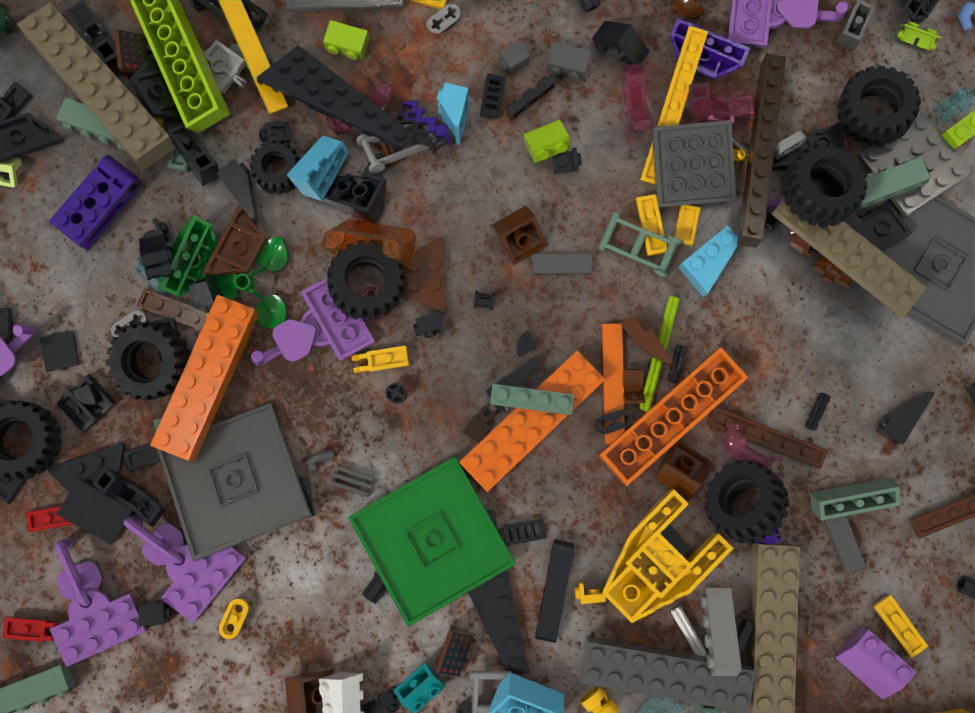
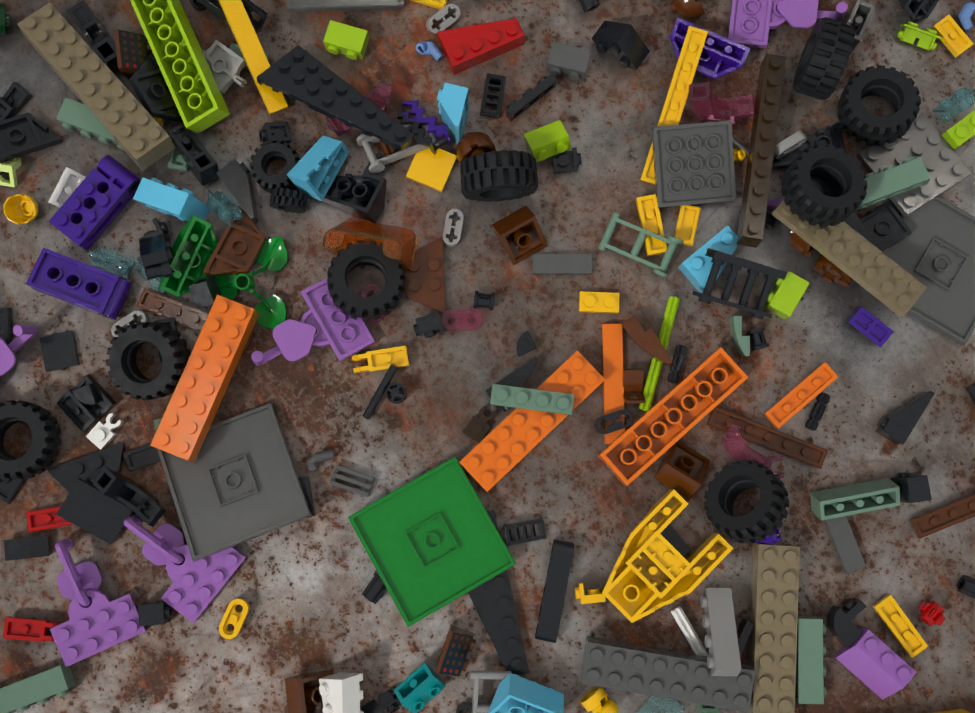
dark grey brick [498,40,530,75] -> none
clear pink arch [622,63,654,131] -> none
none -> yellow hair [3,194,39,224]
none -> black slope [4,535,49,561]
none -> dark purple hinge [26,248,132,320]
none -> white plate [48,167,86,208]
none -> white plate [86,413,124,450]
none -> clear light blue hinge [89,246,135,279]
none -> medium azure wedge [133,177,211,222]
none -> clear light blue hinge [207,190,243,227]
none -> black tyre [270,188,308,213]
none -> black bar [362,364,398,419]
none -> yellow tile [406,148,457,193]
none -> medium blue arm [416,41,445,62]
none -> red wedge [437,18,525,75]
none -> clear pink plate [442,310,482,331]
none -> light grey beam [443,209,464,247]
none -> reddish brown cylinder [456,132,496,164]
none -> black tyre [460,150,538,202]
none -> yellow plate [579,291,620,314]
none -> black fence [693,248,787,320]
none -> sand green slope [729,316,750,358]
none -> black bush [746,327,770,351]
none -> orange plate [763,362,838,429]
none -> lime brick [765,271,809,320]
none -> black tyre [793,17,856,100]
none -> sand green brick [795,616,826,704]
none -> black brick [827,598,867,647]
none -> dark purple hinge [847,306,894,347]
none -> black brick [891,472,932,503]
none -> red gear [918,601,946,627]
none -> yellow plate [931,15,973,58]

